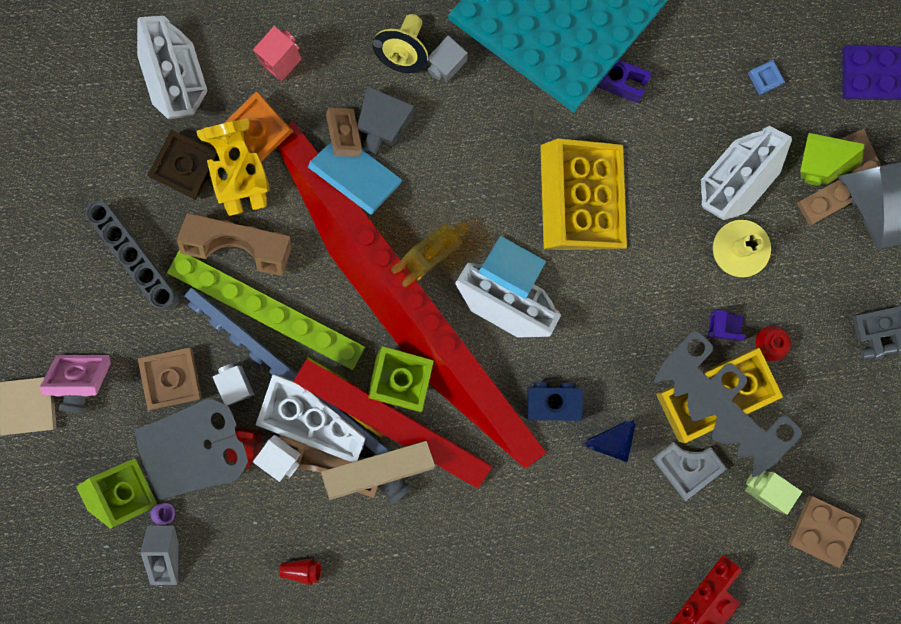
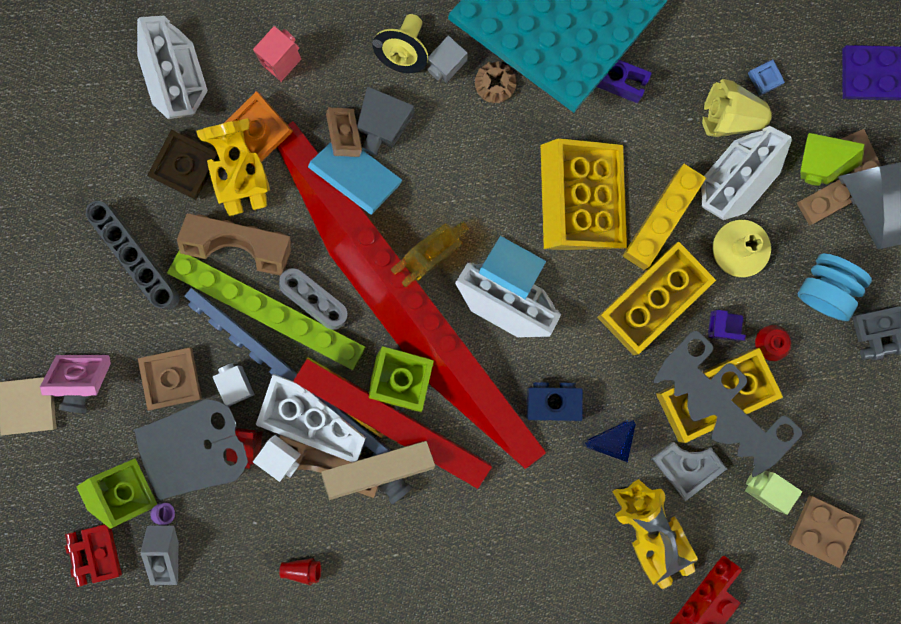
none -> red plate [65,524,122,587]
none -> light grey plate [279,268,347,329]
none -> medium nougat gear [475,61,516,103]
none -> yellow brick [597,241,716,355]
none -> yellow hips [612,479,698,589]
none -> yellow brick [622,164,706,270]
none -> light yellow cone [702,79,772,137]
none -> medium azure wheel [797,253,872,321]

